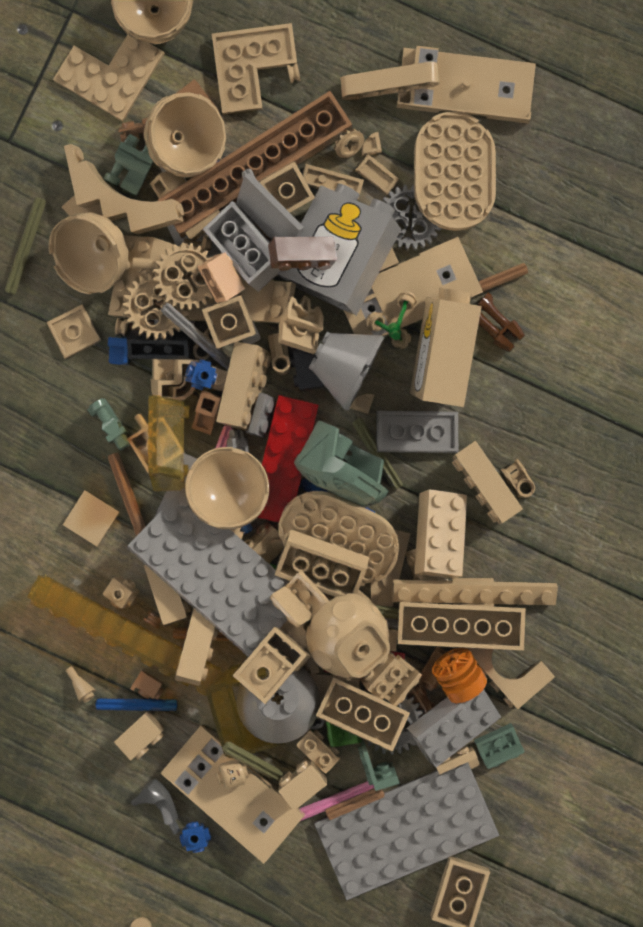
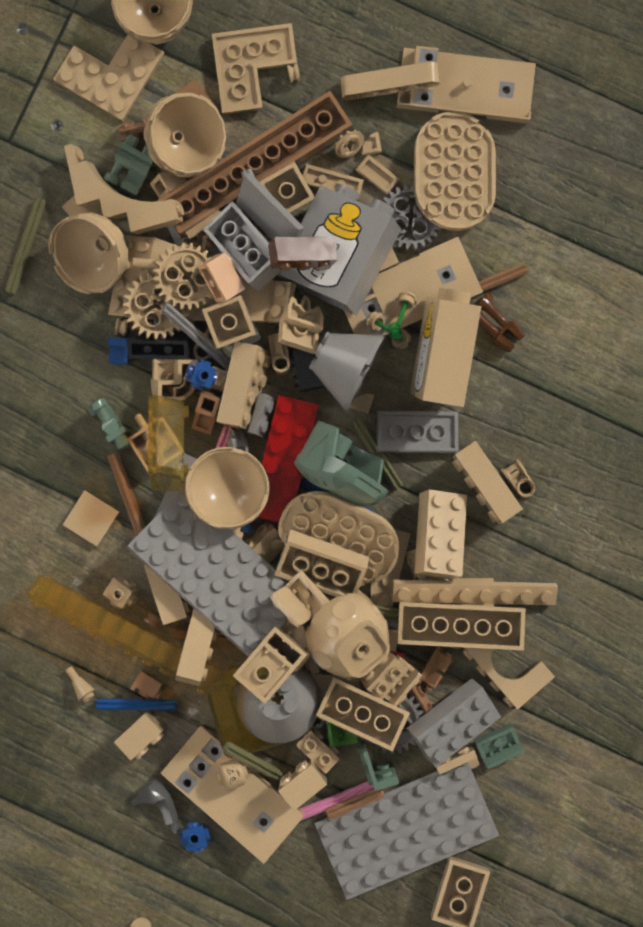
tan tile [46,304,101,359] -> none
orange wheel [432,647,487,704] -> none

